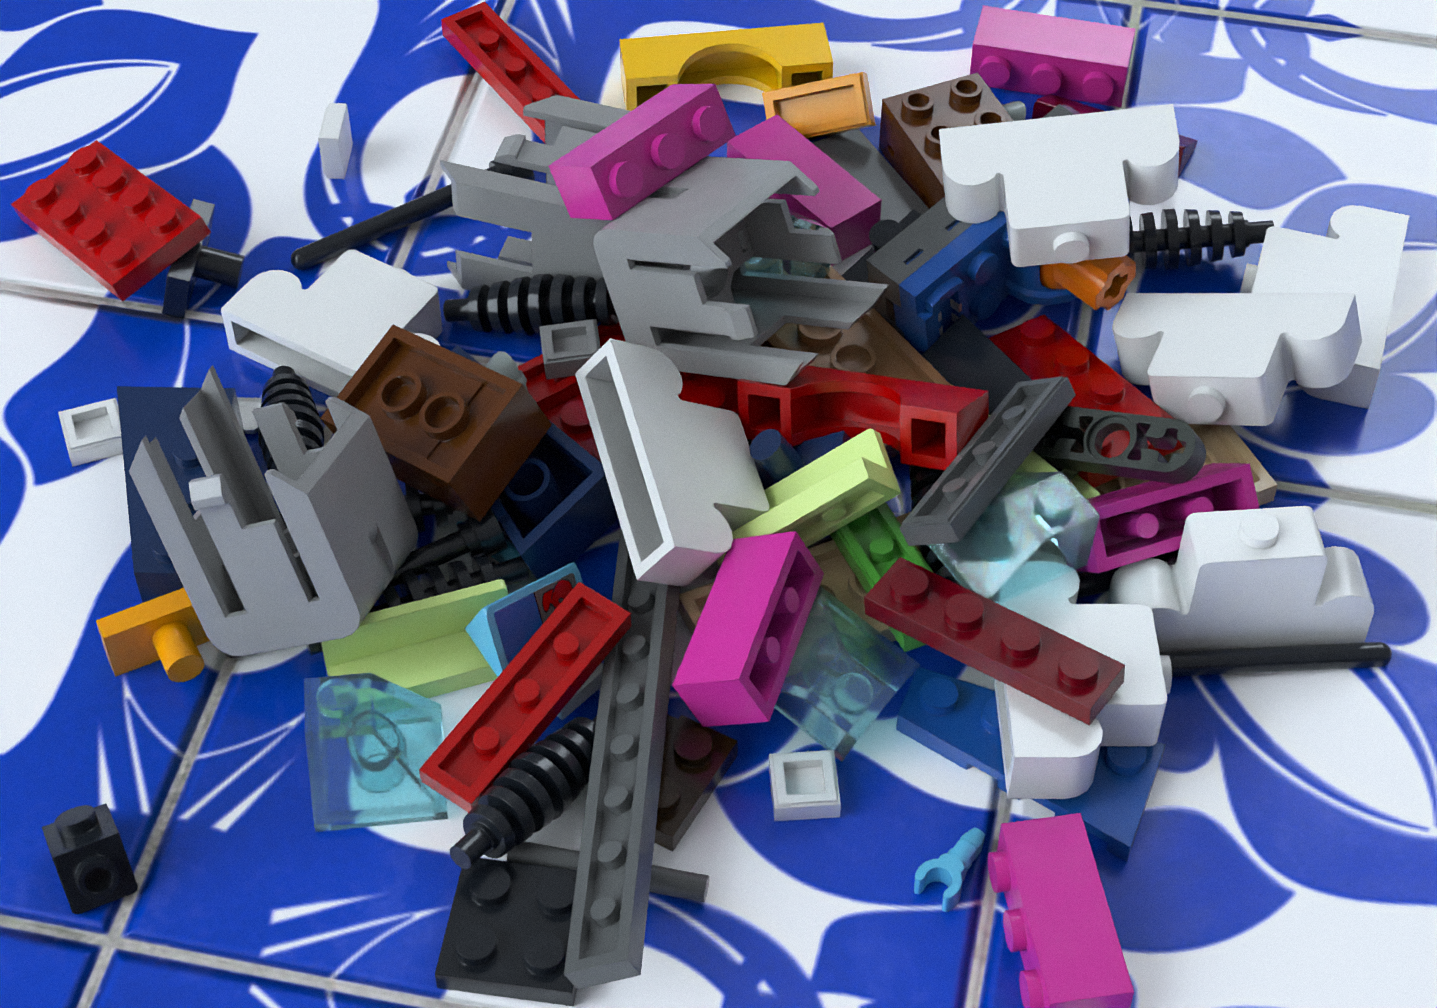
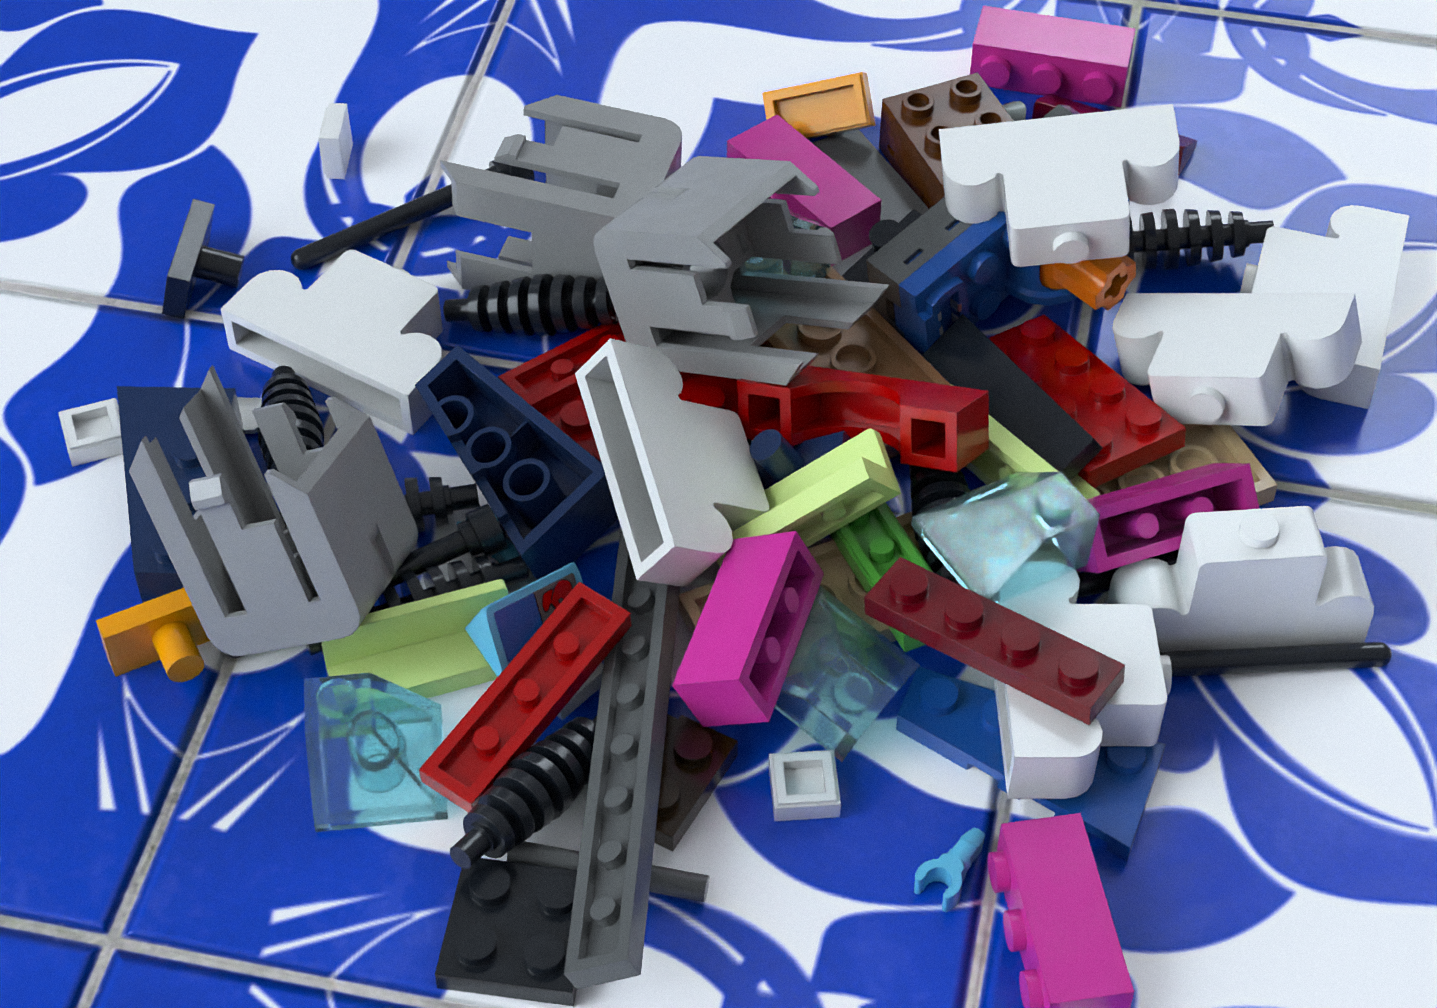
red plate [11,140,211,302] -> none
black bracket [42,803,138,914] -> none
reddish brown piece [320,324,552,521] -> none
red plate [441,2,580,143] -> none
light grey tile [539,319,601,379] -> none
dark pink brick [548,84,736,220] -> none
yellow arch [619,23,833,111] -> none
dark grey tile [899,376,1076,546] -> none
pearl dark grey beam [1033,406,1206,484] -> none

